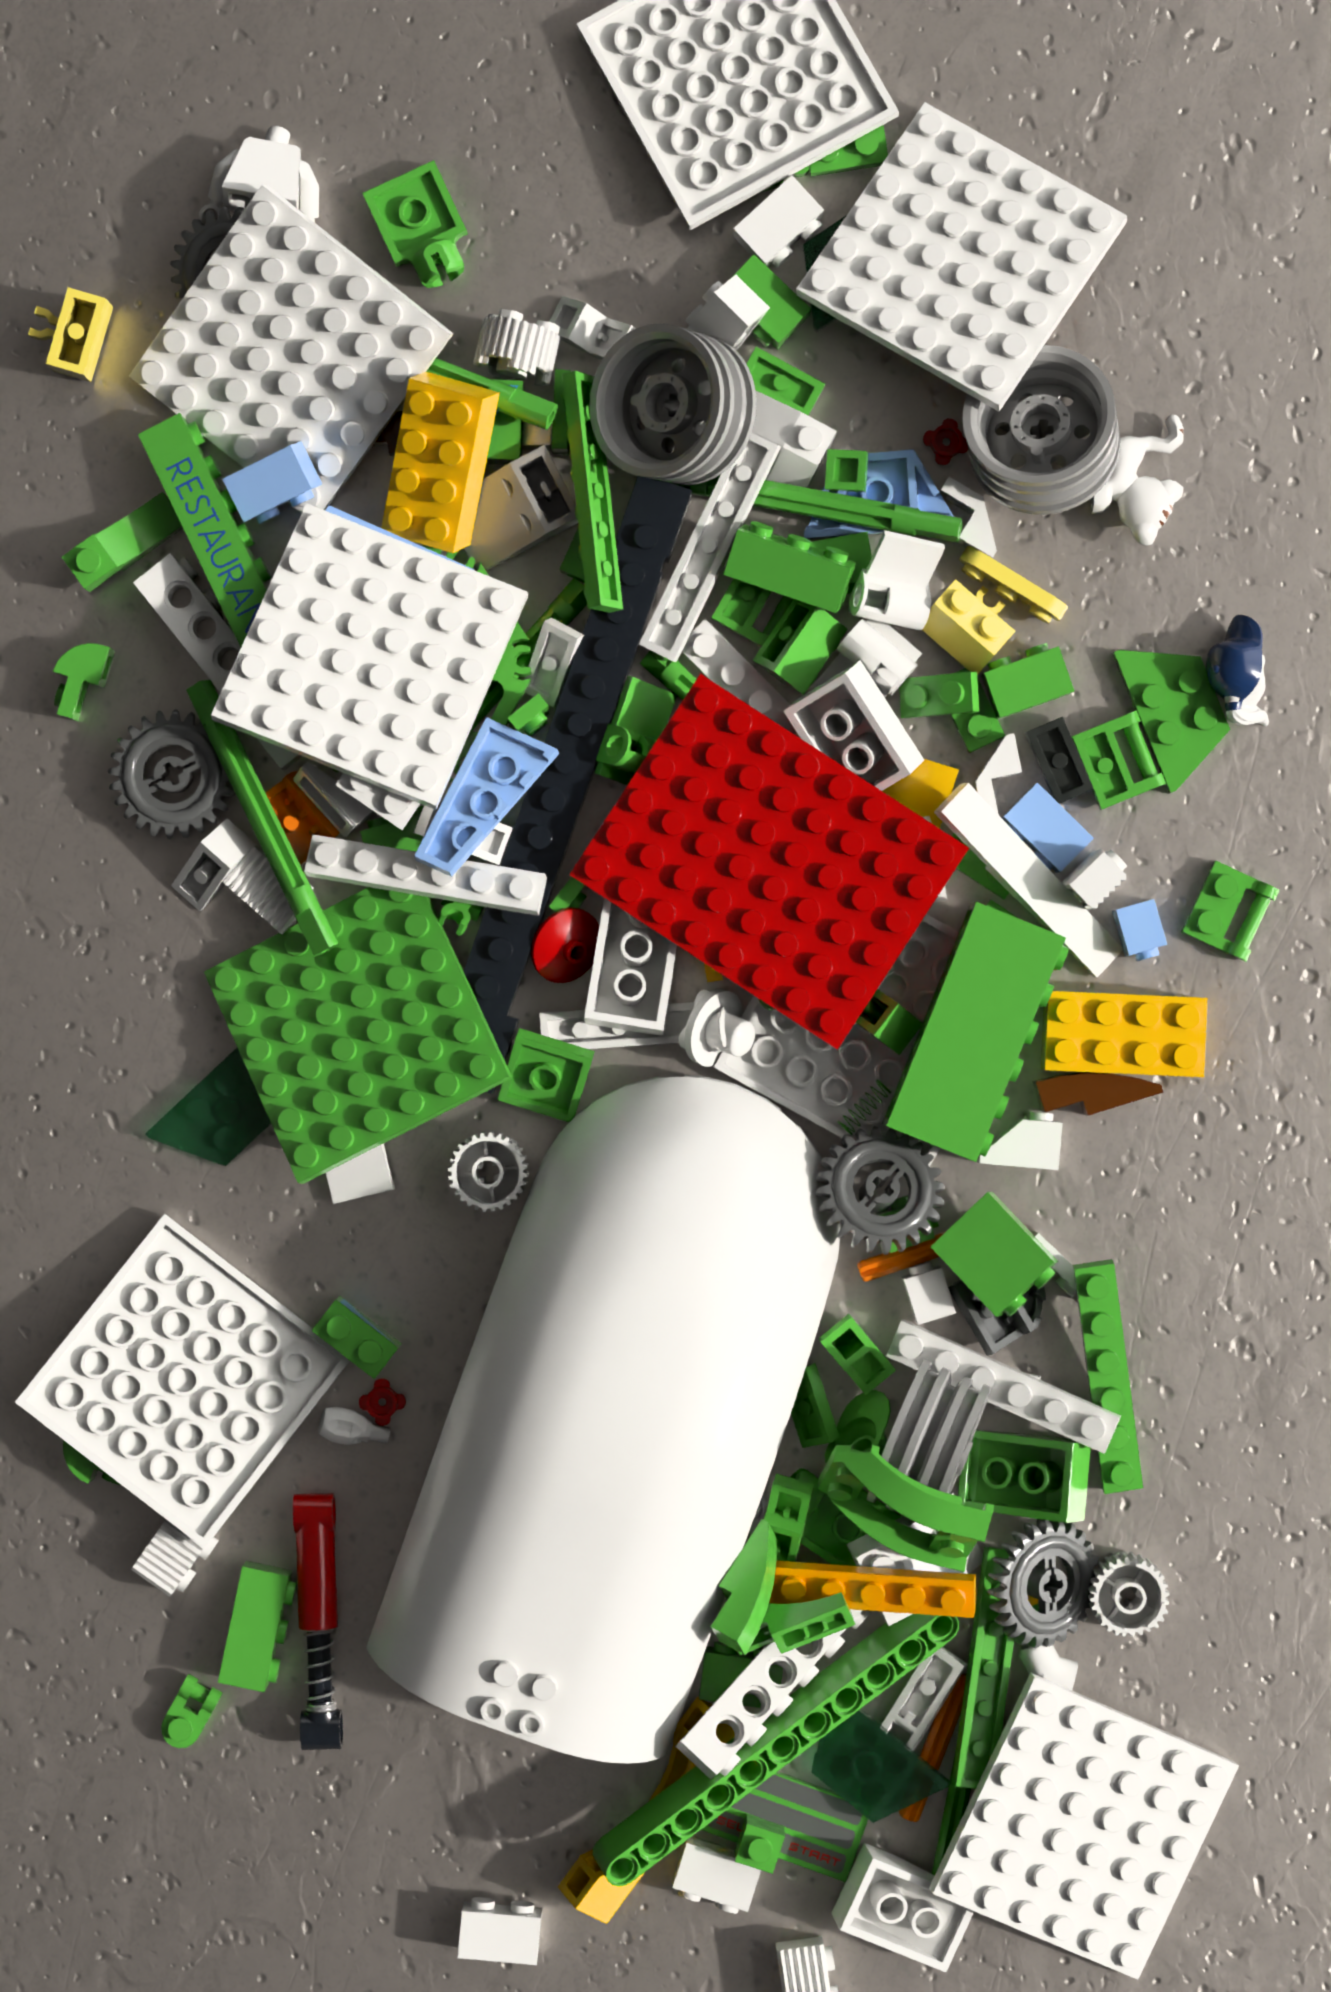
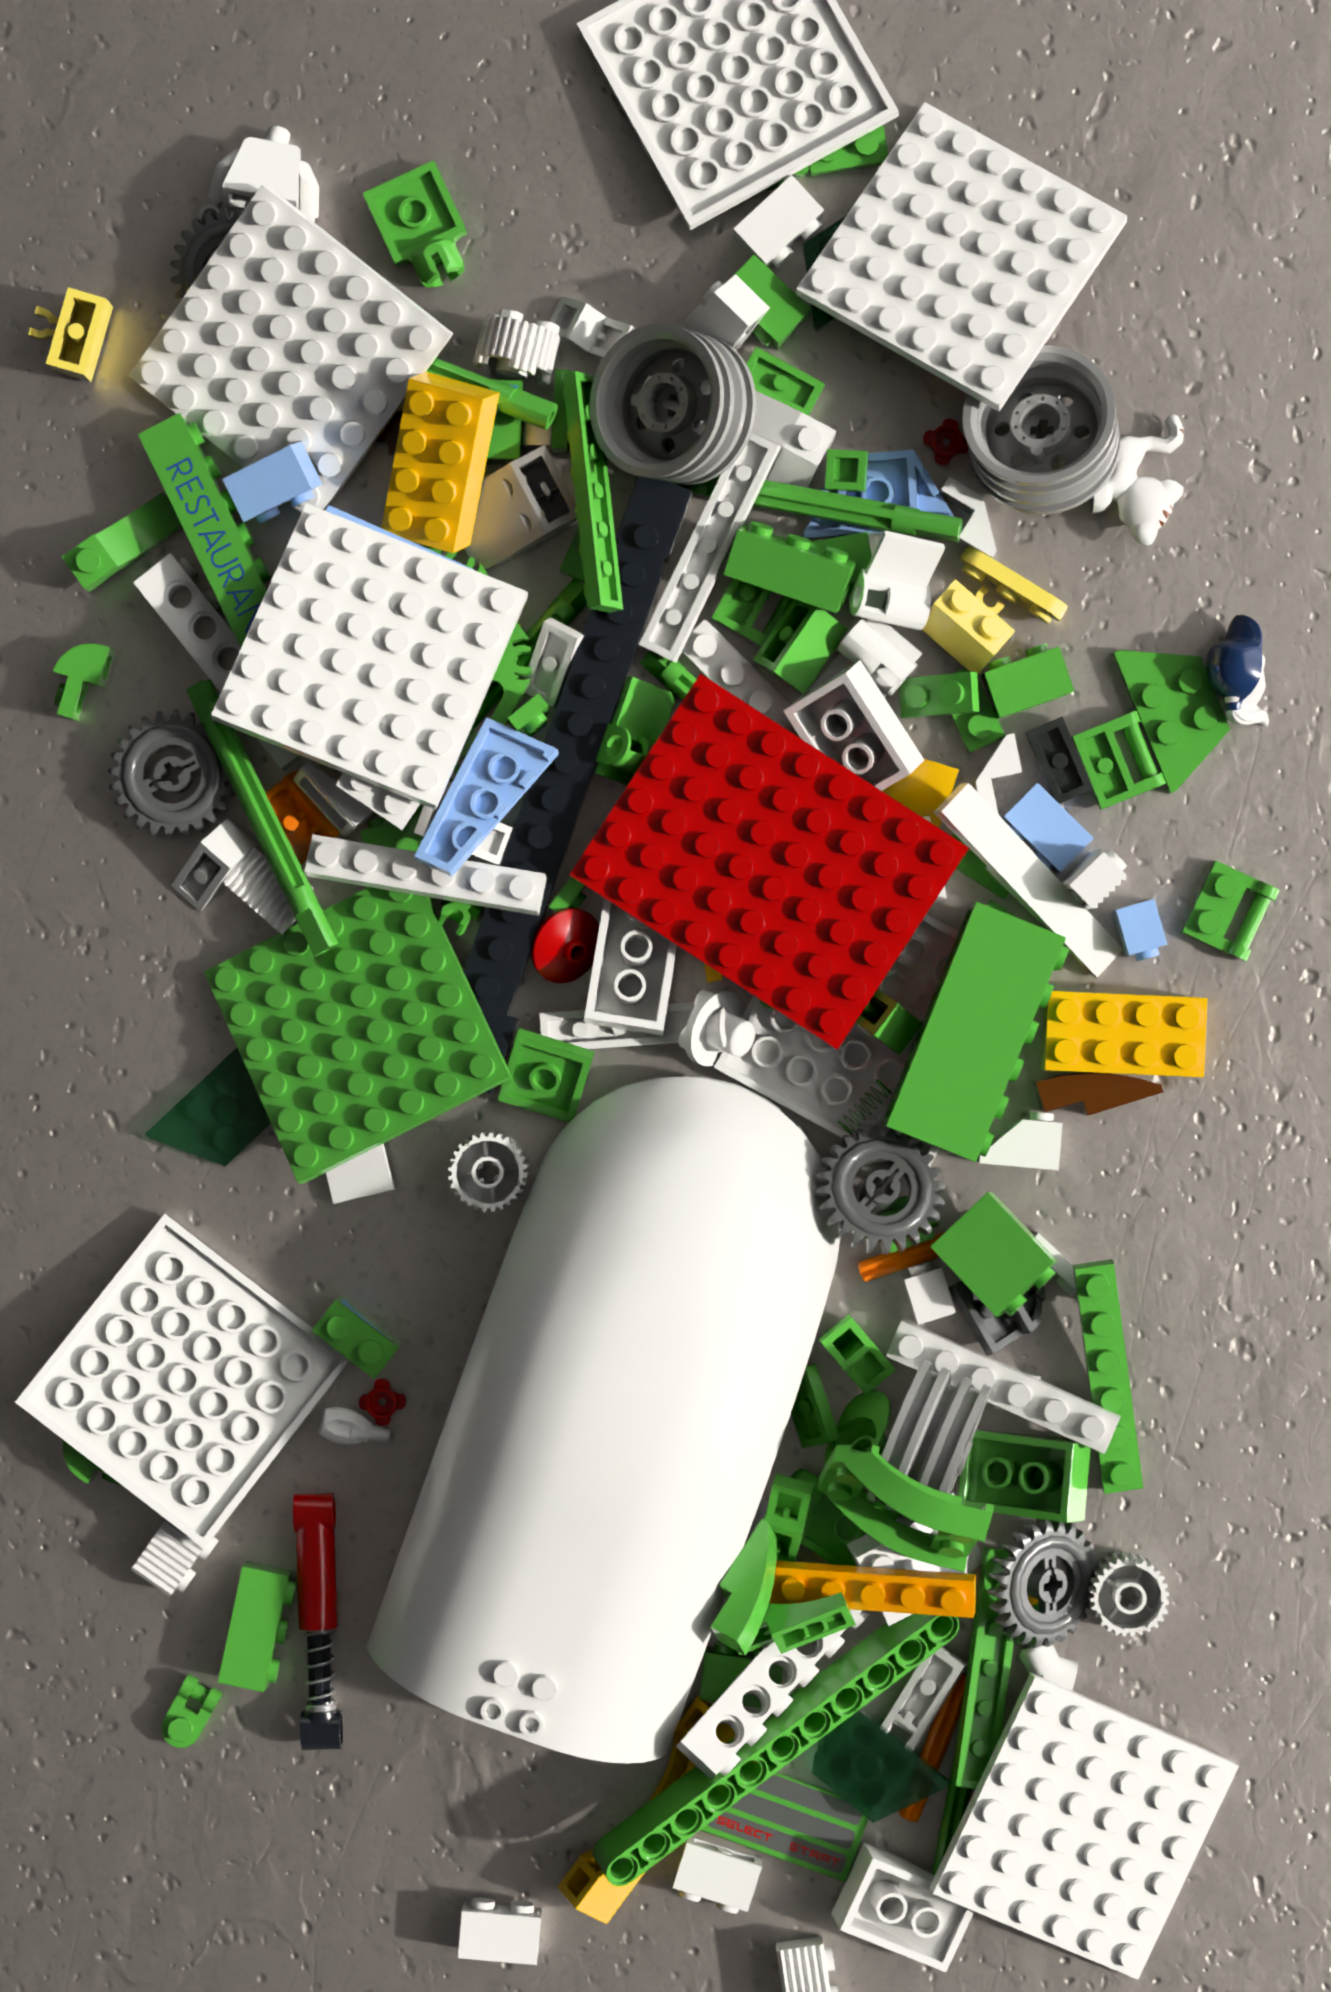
bright green brick [734,1814,785,1874] -> none

